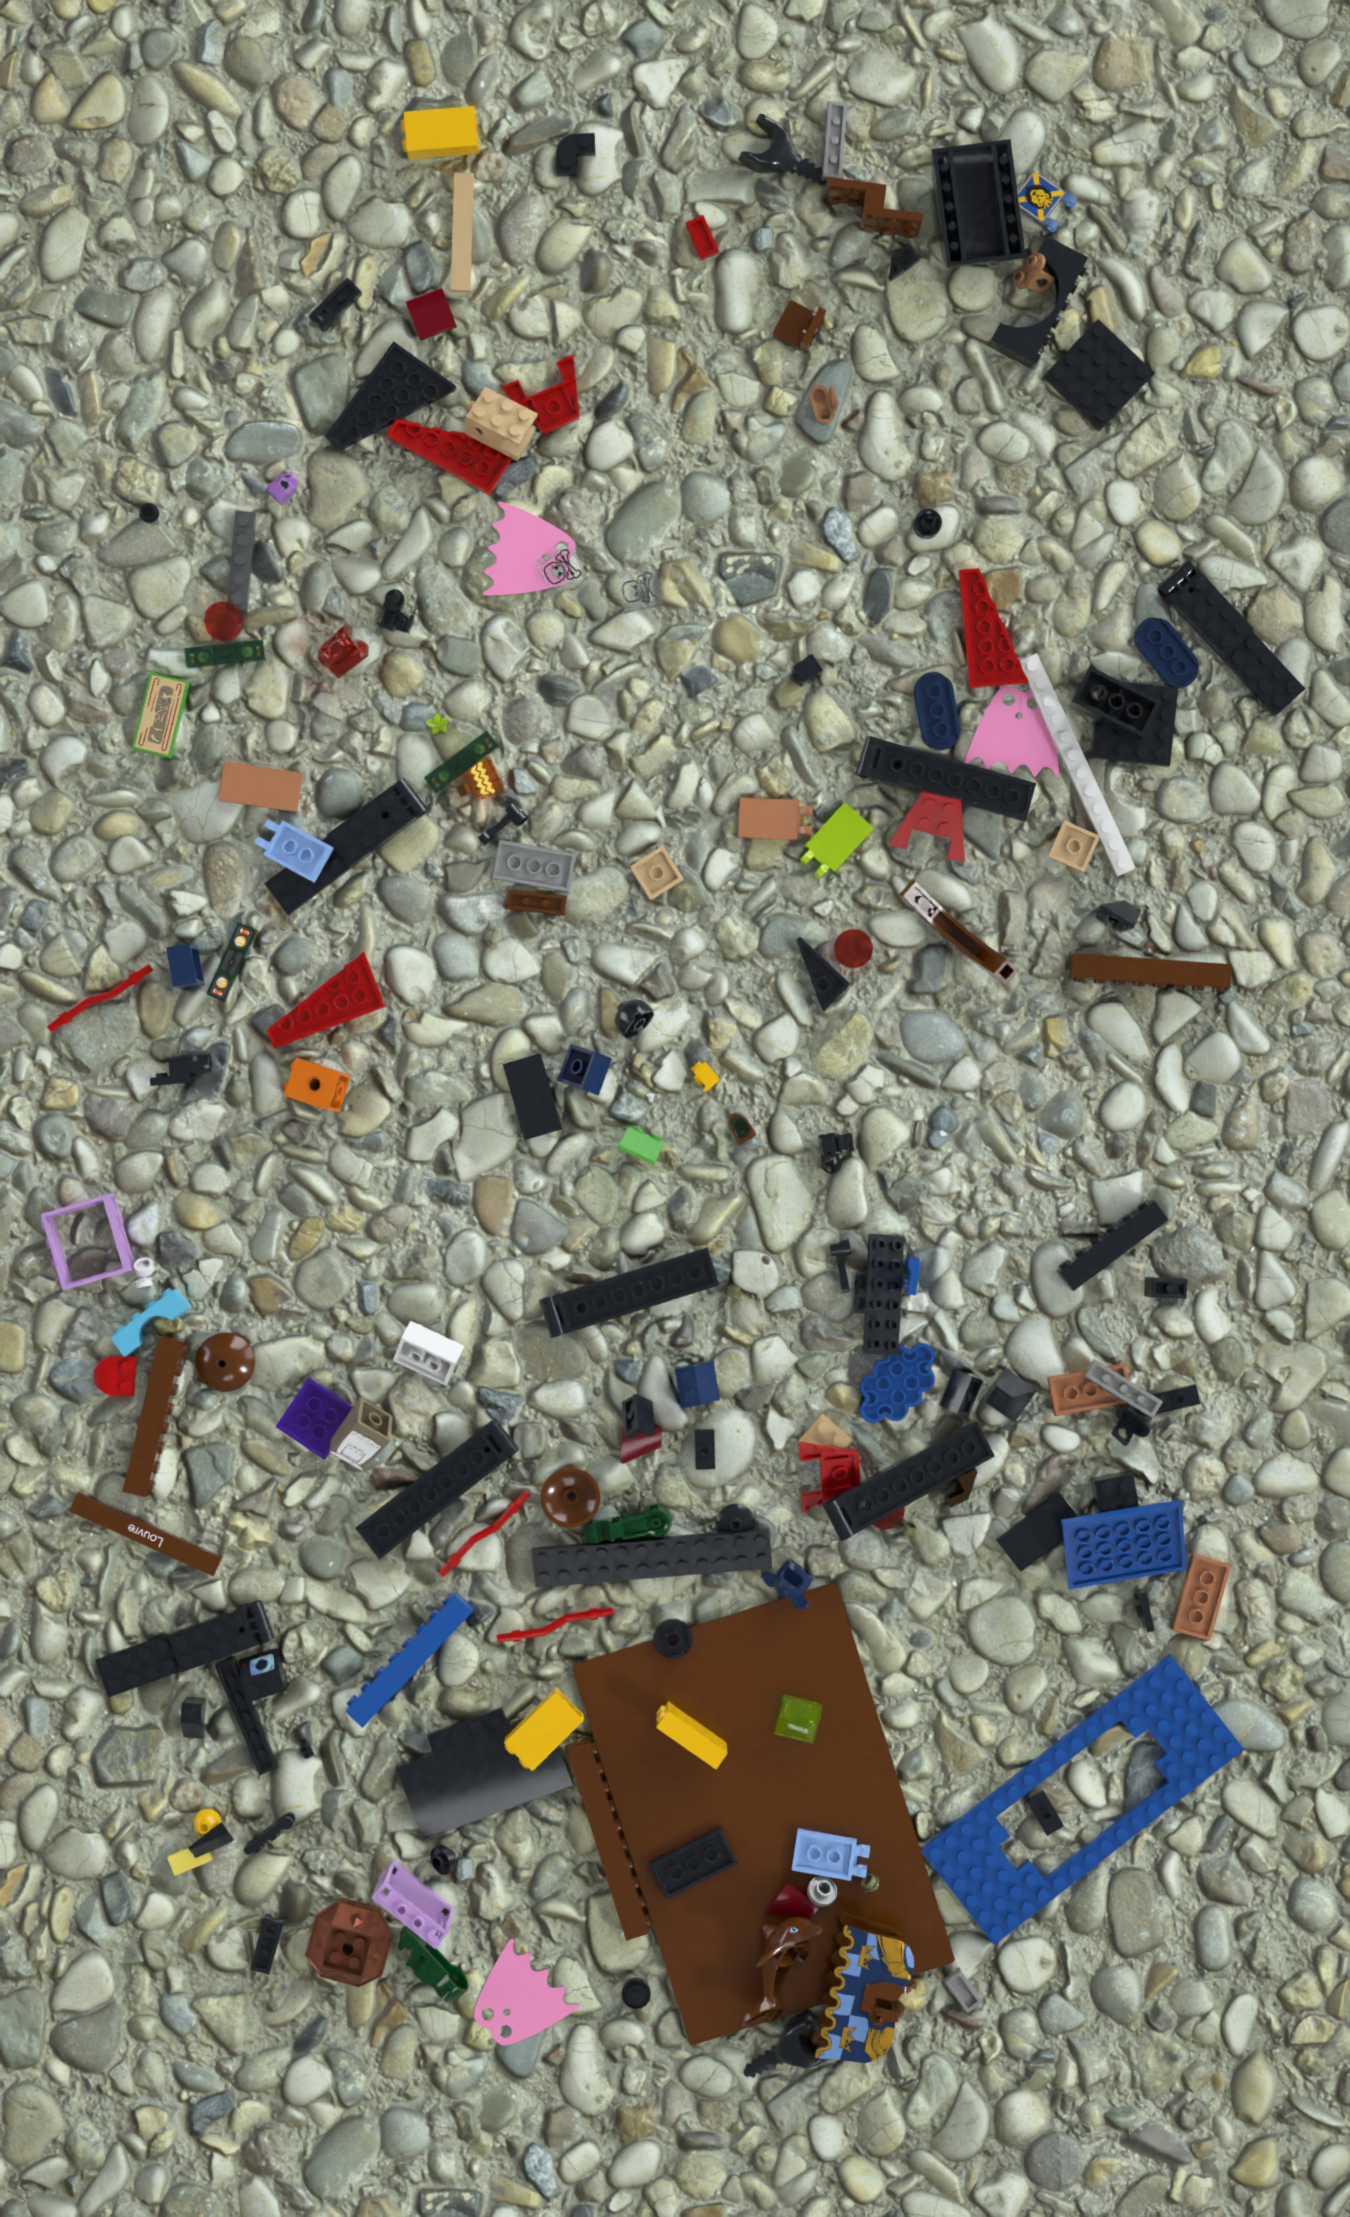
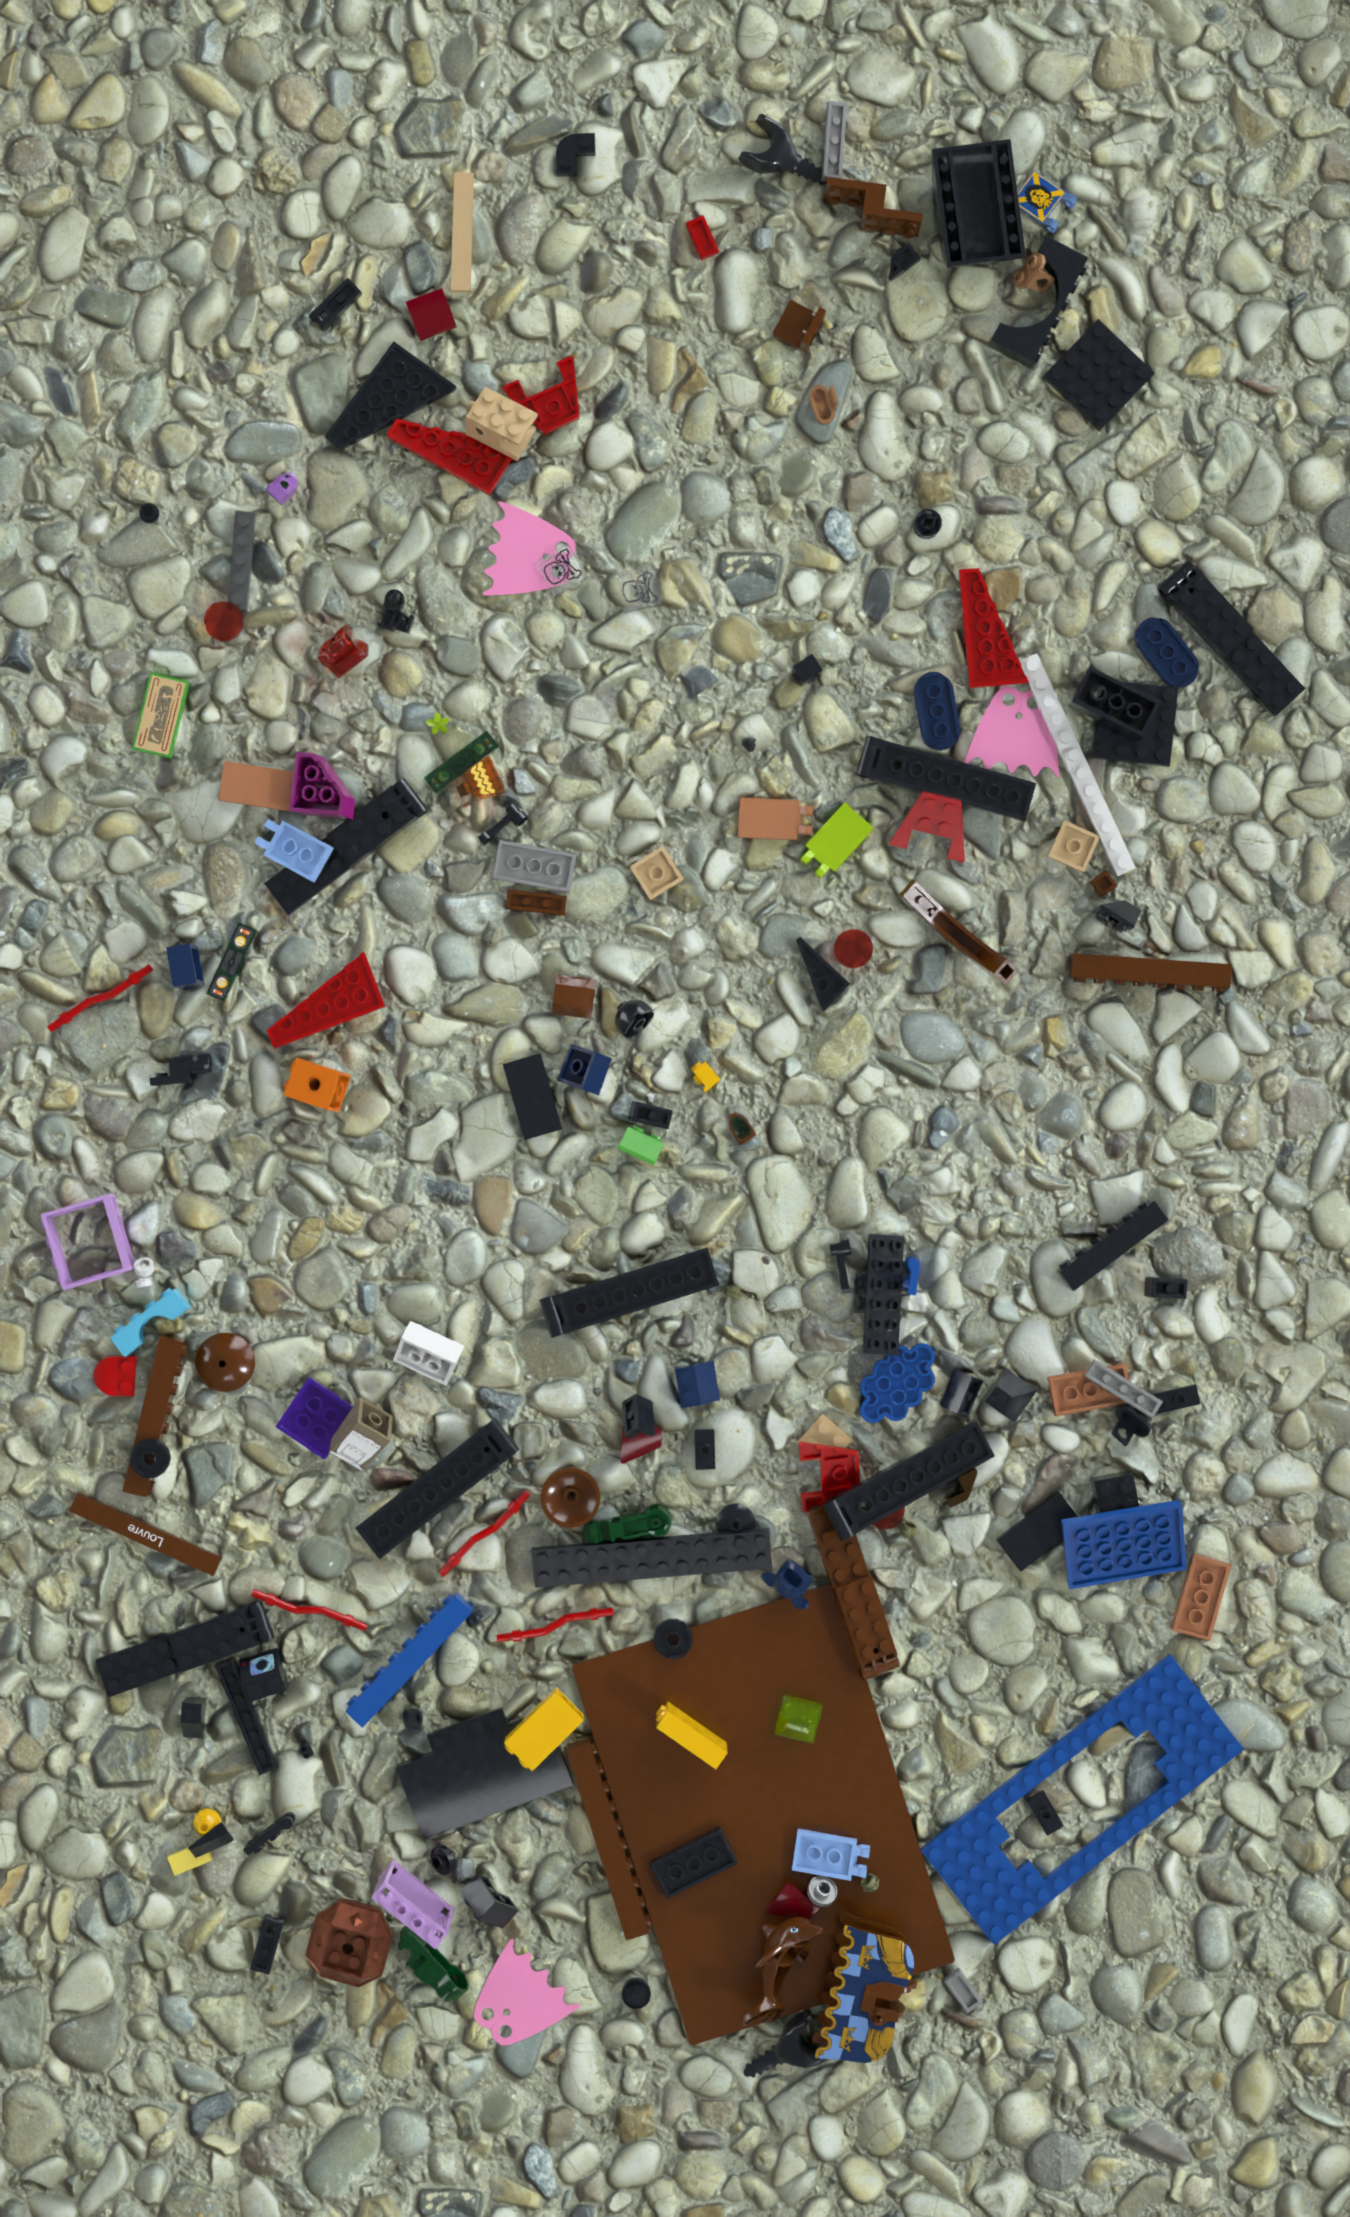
clear green tile [184,639,266,669] -> none
yellow brick [401,106,479,159] -> none
black piece [818,1133,855,1174] -> none
black plate [1135,1588,1155,1633] -> none
none -> black tile [130,1438,171,1478]
none -> red bar [251,1589,368,1632]
none -> magenta brick [289,752,355,819]
none -> black tile [403,1708,423,1729]
none -> black brick [461,1873,519,1929]
none -> reddish brown slope [552,974,597,1019]
none -> black slope [628,1101,673,1129]
none -> black rock [742,737,756,752]
none -> reddish brown hinge [806,1506,900,1681]
none -> reddish brown tile [1089,870,1117,898]

